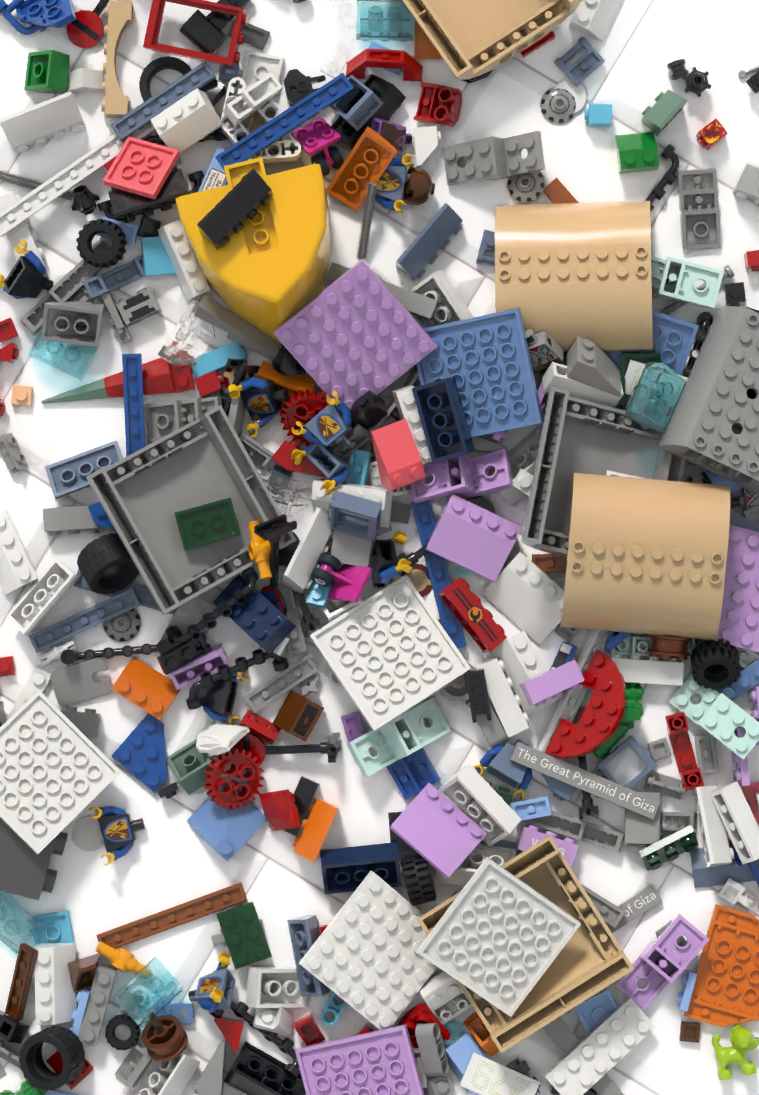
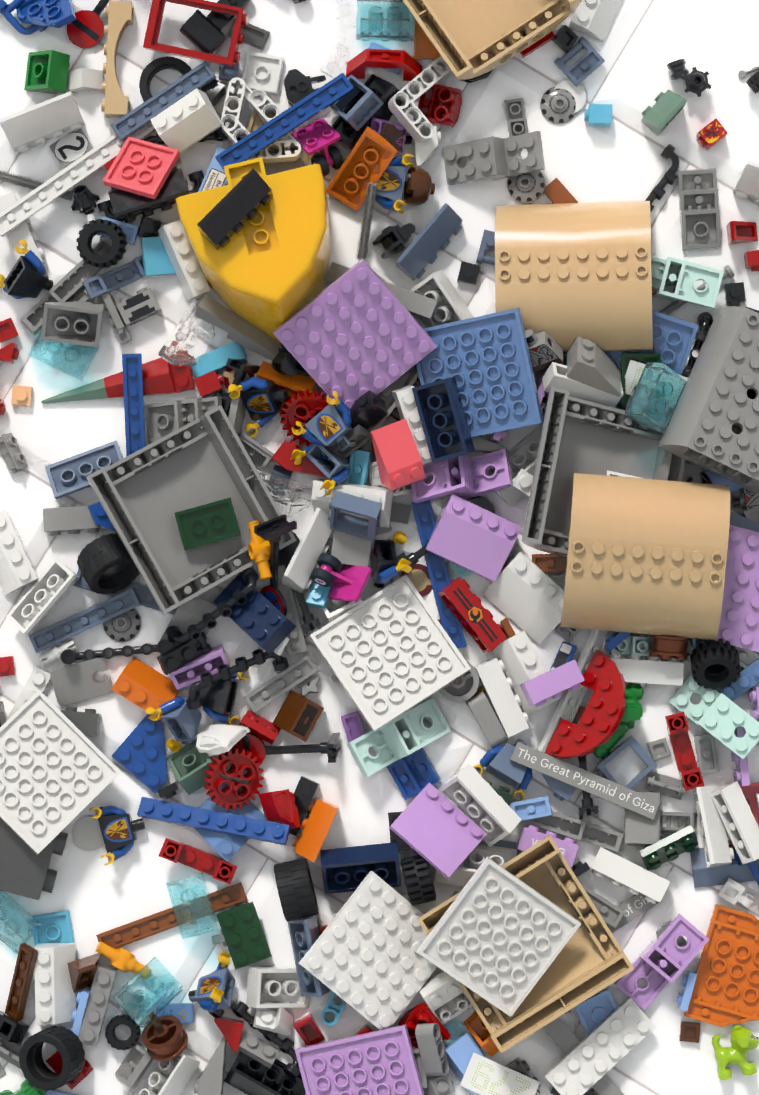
white slope [223,73,283,126] -> none
black hinge [465,669,492,723] -> none
green slope [615,132,659,174] -> none
none -> sticker [49,129,93,168]
none -> blue plate [137,797,291,846]
none -> sand blue torso [145,695,202,753]
none -> red slope [159,838,238,885]
none -> clear light blue slope [166,872,219,939]
none -> light grey plate [238,1031,280,1068]
none -> black tyre [274,858,319,922]
none -> black hinge [372,223,416,259]
none -> white beam [388,56,451,143]
none -> black plate [457,261,480,285]
none -> dark orange tile [500,618,516,638]
none -> light grey slope [504,98,528,137]
none -> black plate [552,25,579,52]
none -> black plate [572,861,591,877]
none -> white brick [590,847,670,904]
none -> red slope [726,221,758,245]

